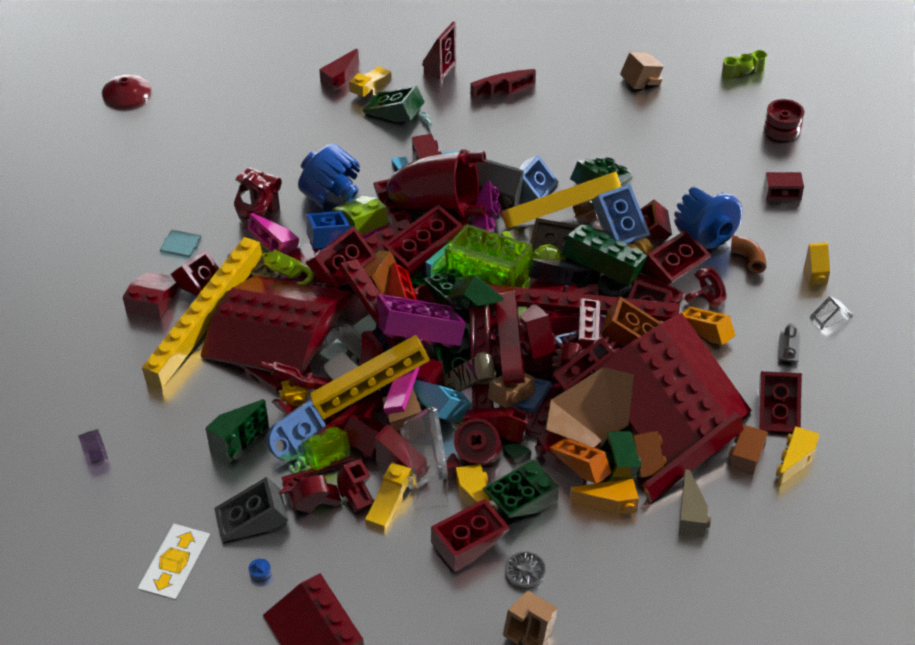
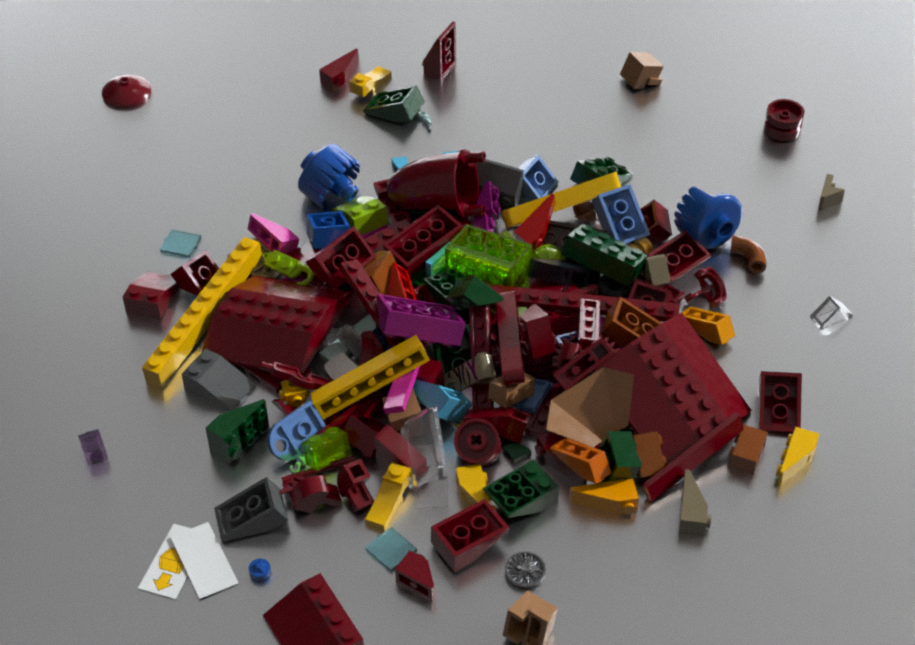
dark red helmet [234,167,282,230] -> none
dark red brick [412,133,442,160] -> none
dark red slope [442,453,461,481] -> none
dark red slope [470,69,536,99] -> none
lime piece [721,50,768,79] -> none
dark red brick [764,172,804,200] -> none
light grey hinge [779,324,800,362] -> none
yellow slope [803,242,830,286] -> none
none -> white sticker [170,522,238,599]
none -> dark grey slope [181,348,256,411]
none -> clear light blue piece [365,527,417,572]
none -> dark red slope [395,551,435,601]
none -> red slope [514,193,556,249]
none -> dark tan slope [645,254,670,288]
none -> dark tan slope [818,174,845,210]

